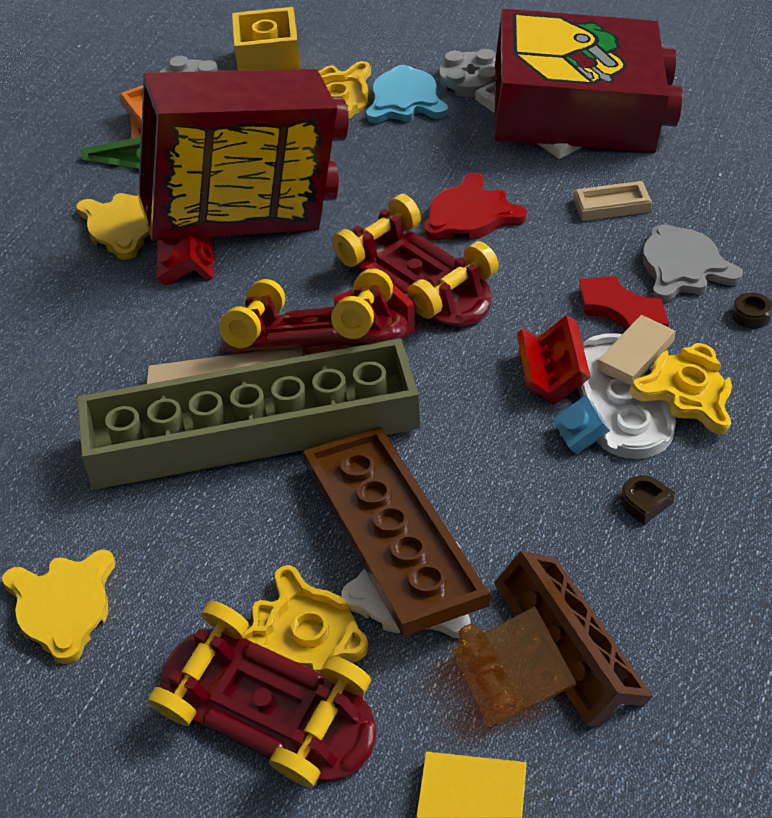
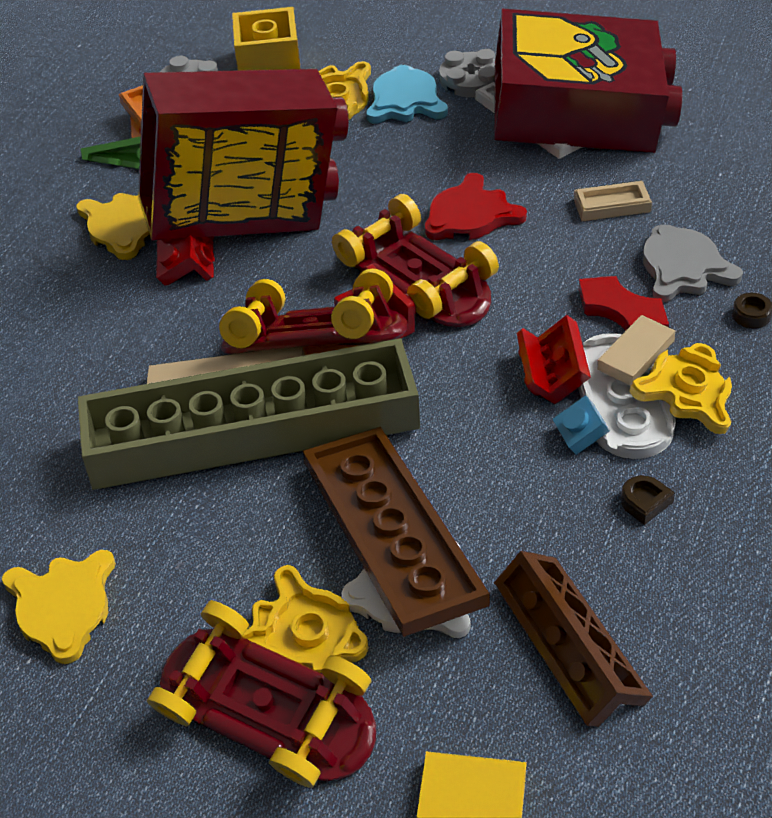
clear orange hinge [451,607,577,729] -> none

